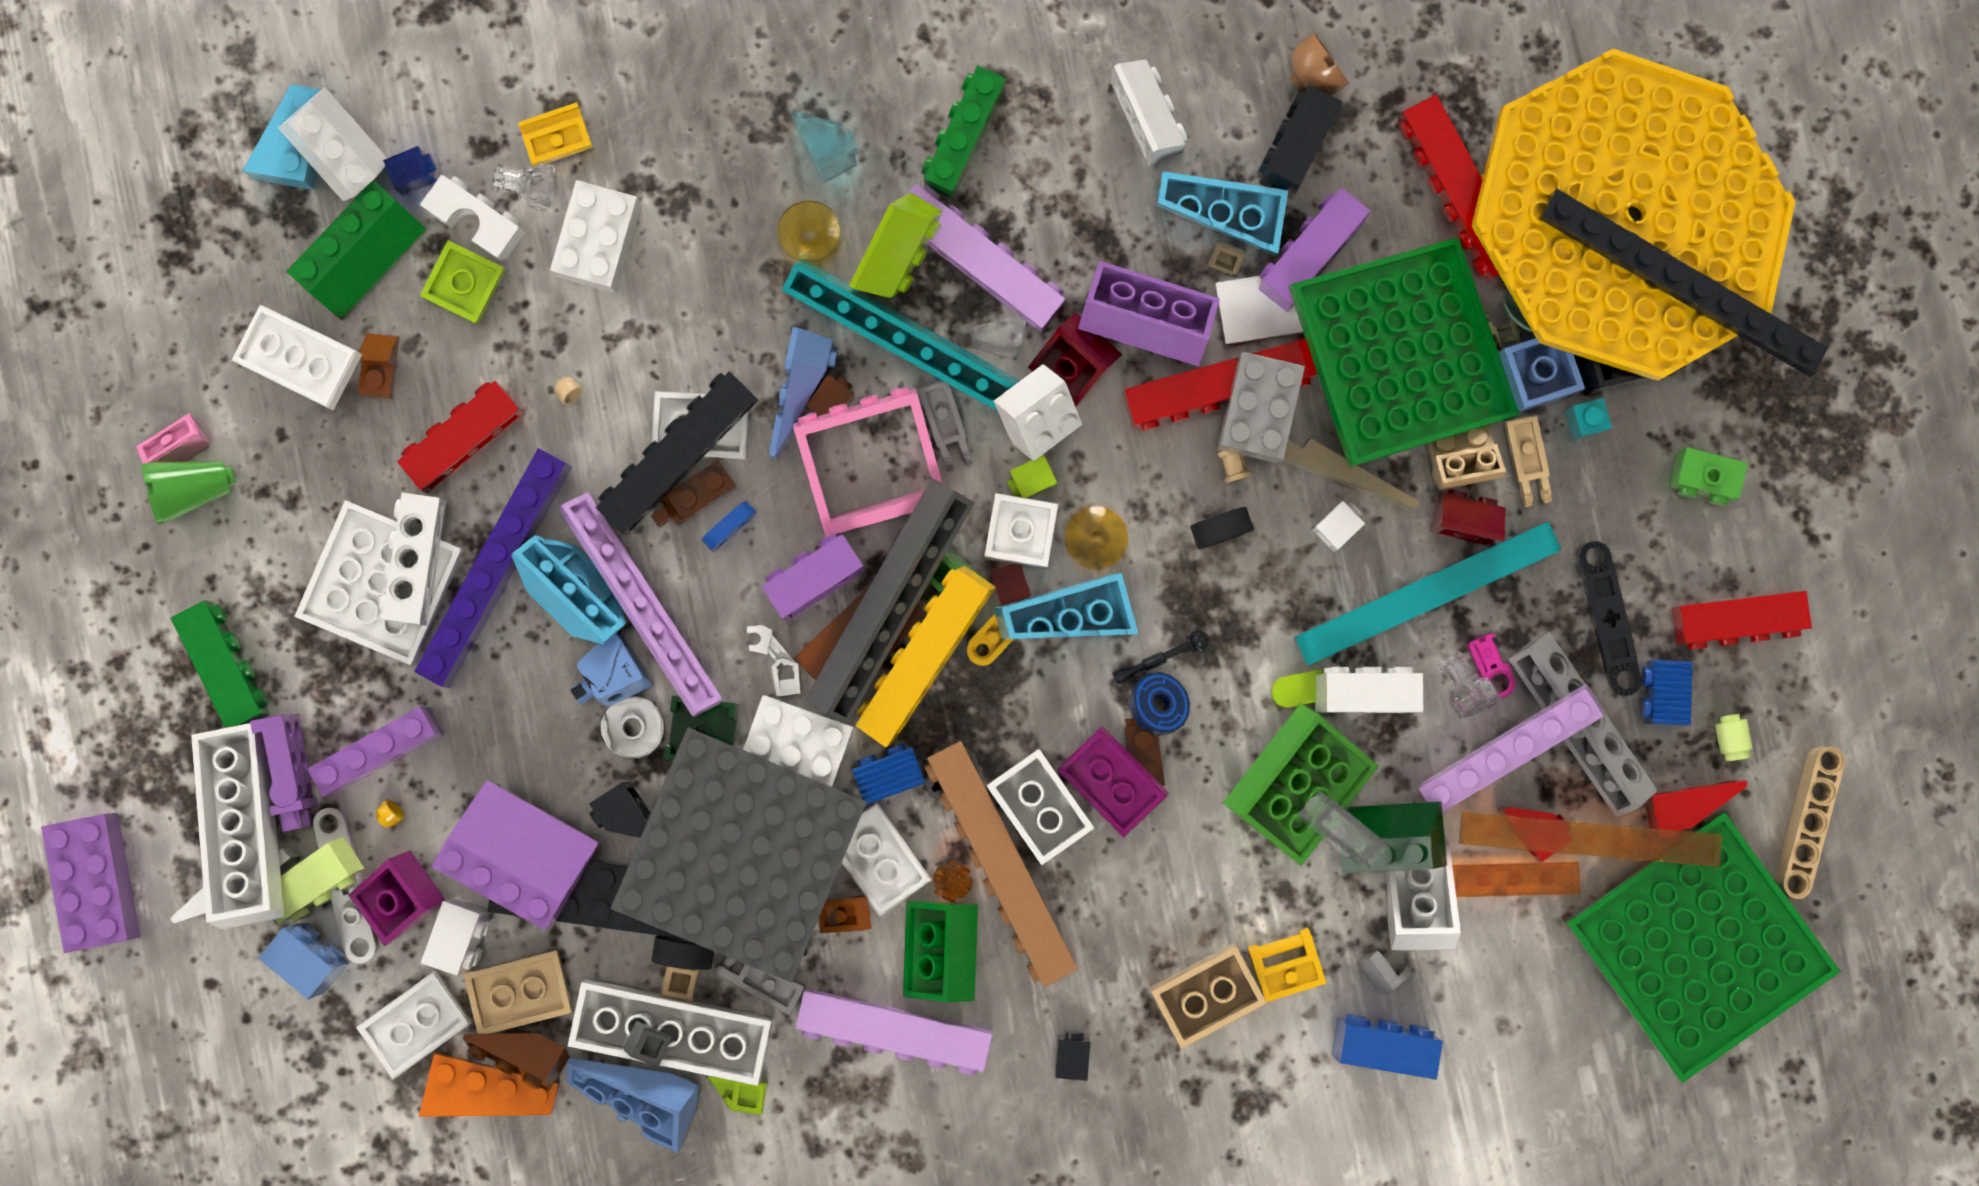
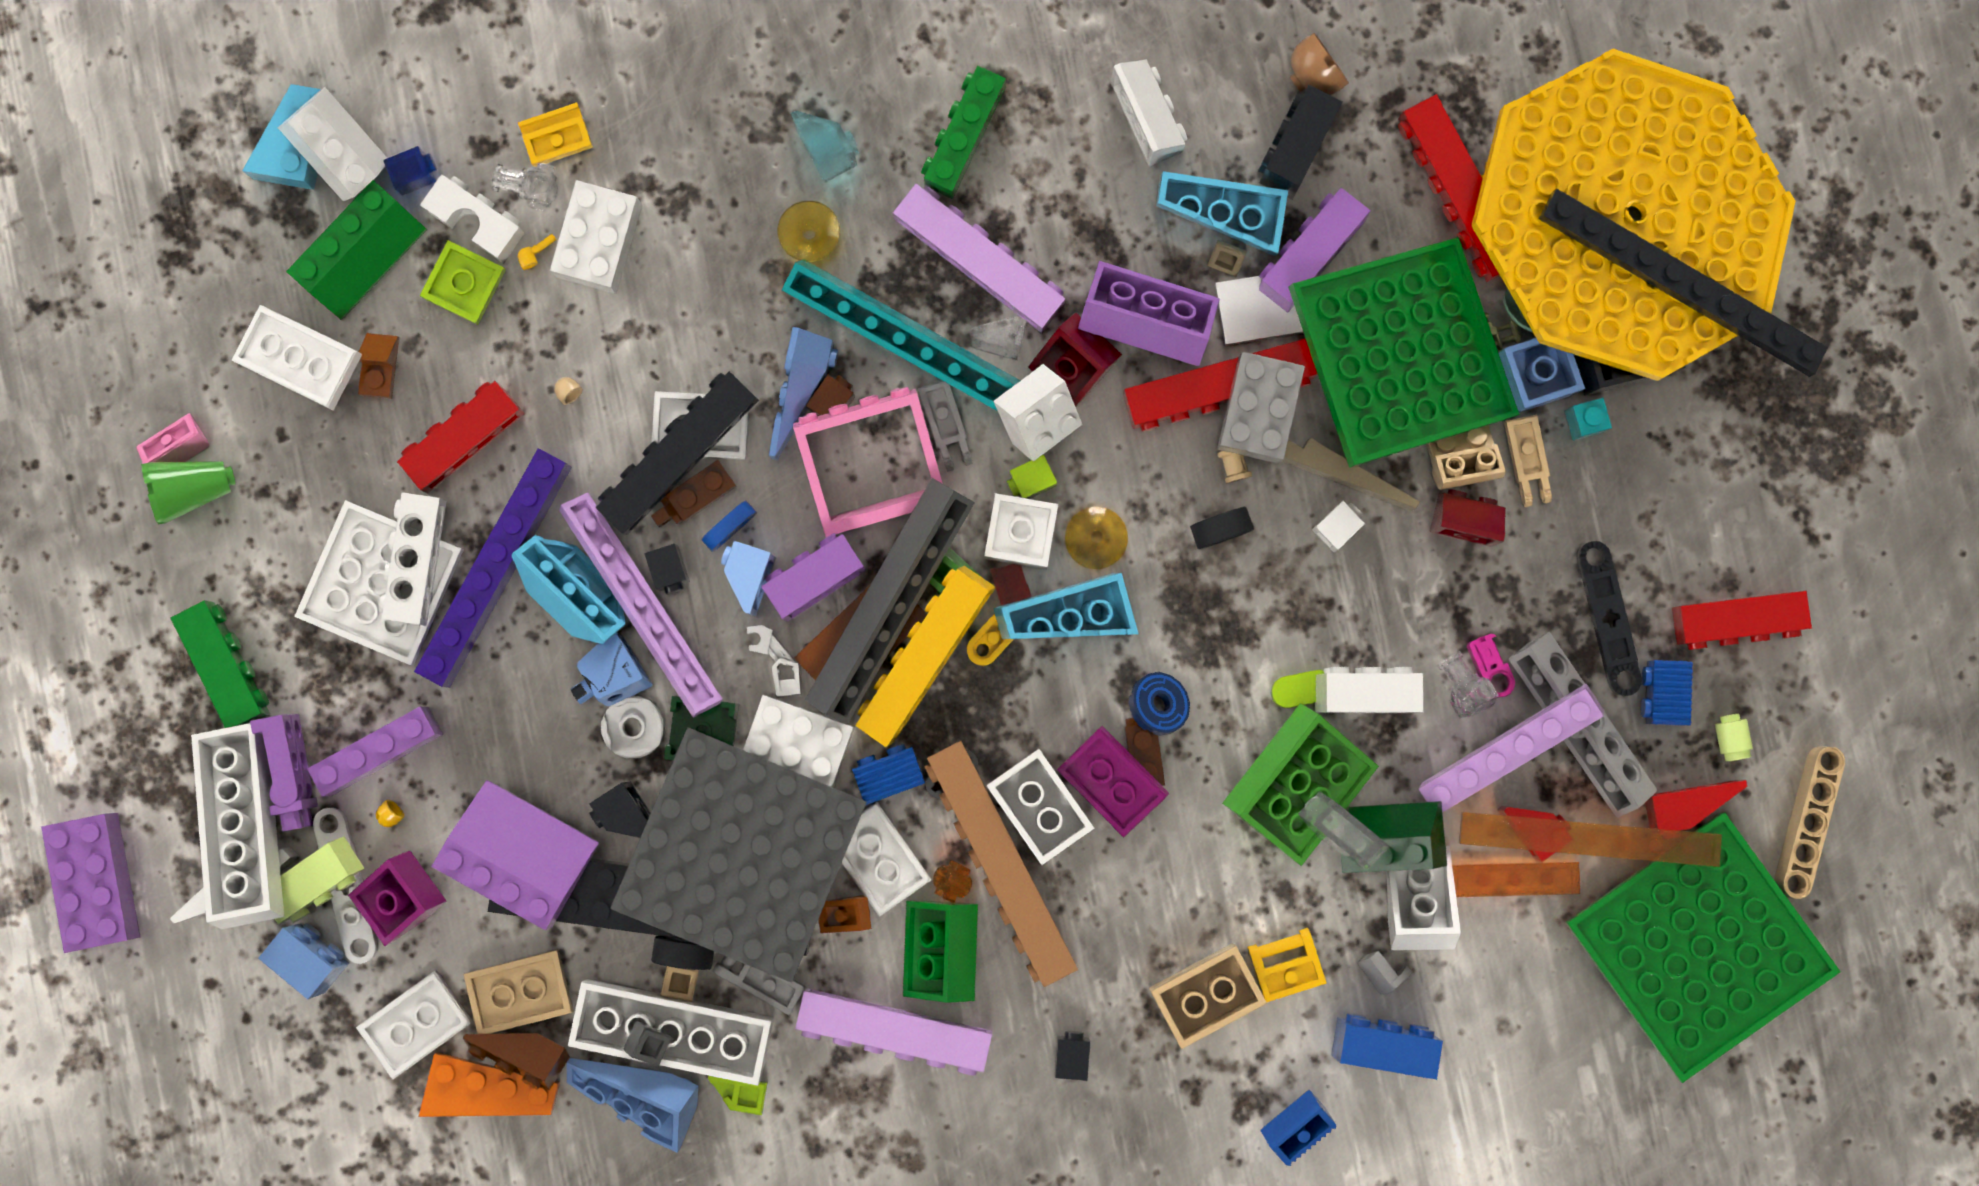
white brick [421,897,494,976] -> none
lime slope [849,192,943,298] -> none
black piece [1112,630,1209,685] -> none
teal beam [1293,521,1562,666] -> none
bright green brick [1669,447,1748,506] -> none
none -> yellow hand [518,234,556,270]
none -> black brick [644,543,690,595]
none -> light blue slope [721,541,776,617]
none -> blue brick [1260,1090,1336,1166]

